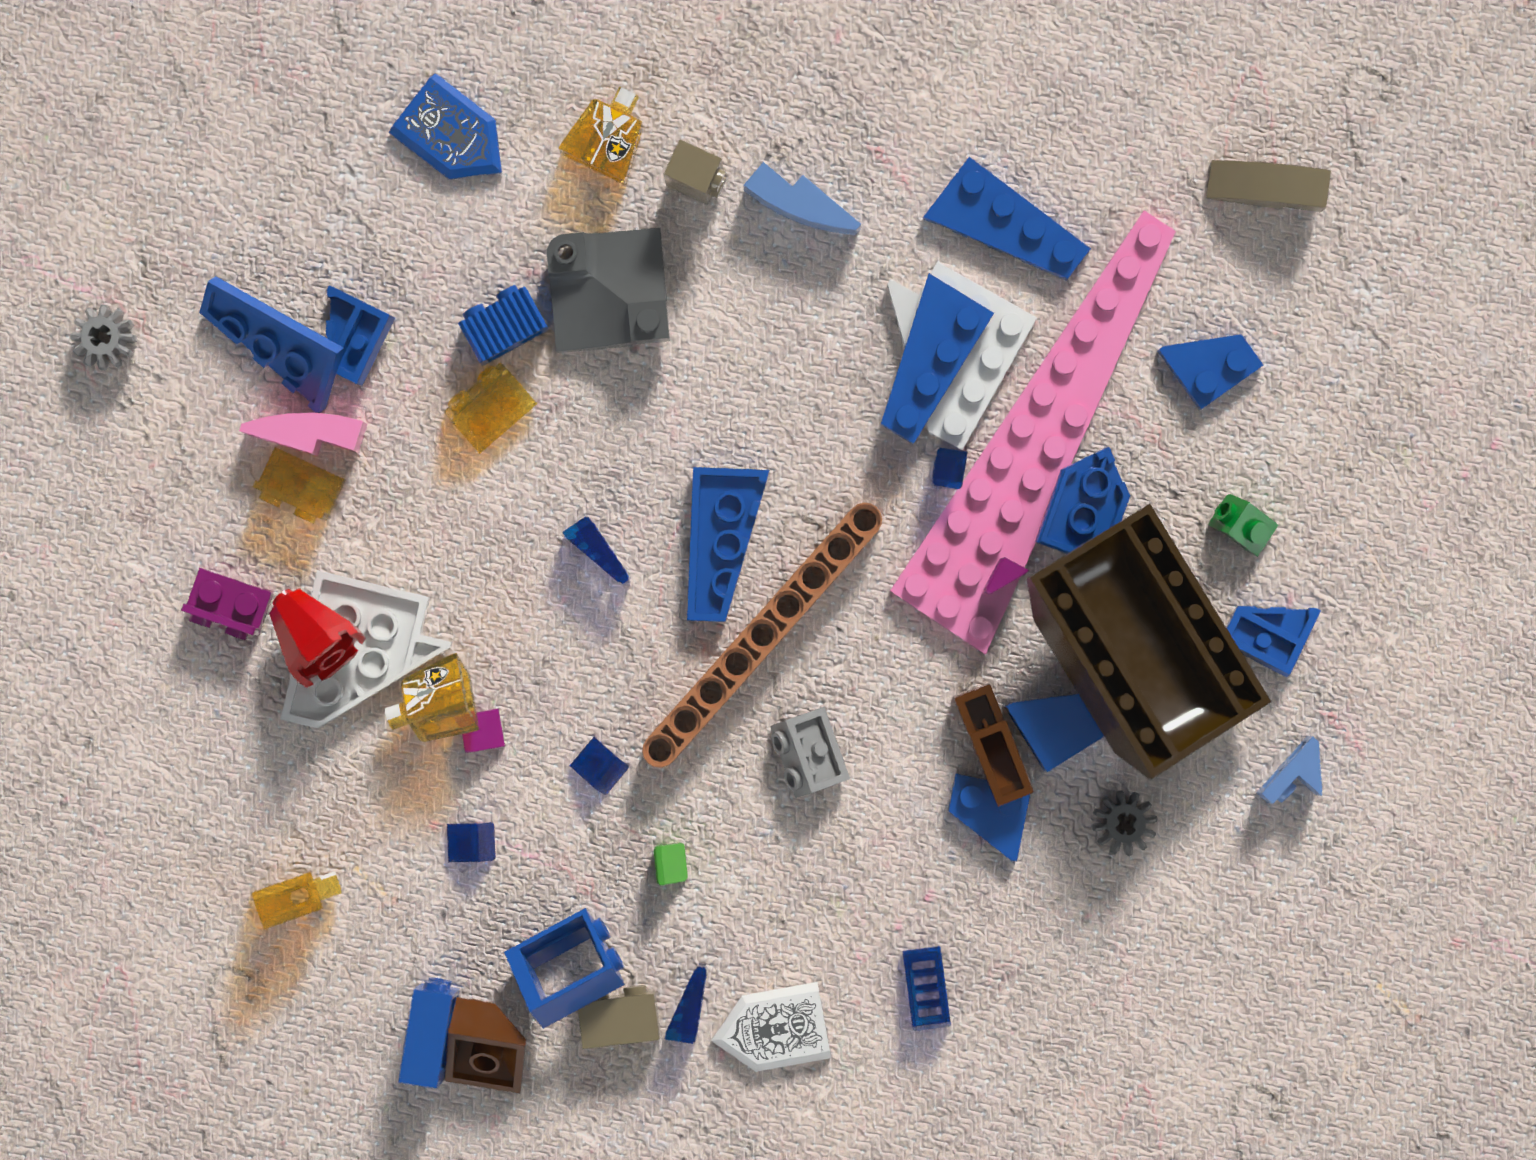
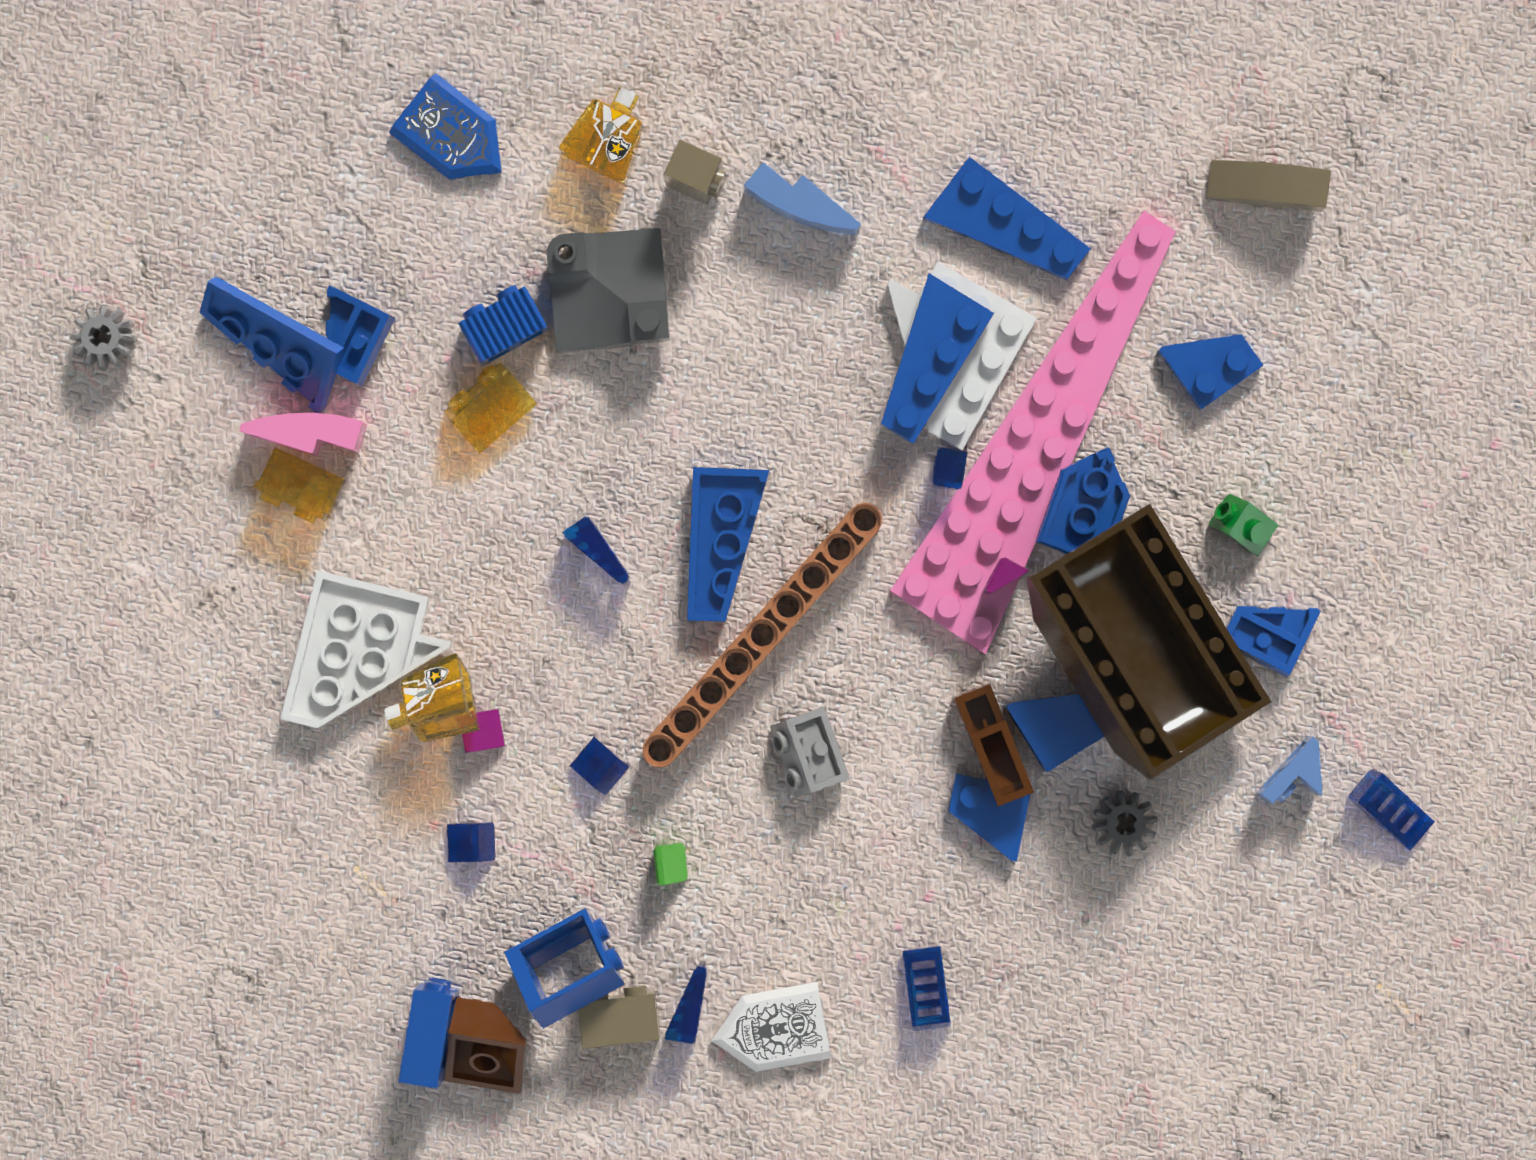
magenta bracket [181,568,274,640] -> none
clear yellow torso [251,872,342,930] -> none
red cone [269,589,366,688] -> none
none -> clear blue slope [1348,769,1435,851]

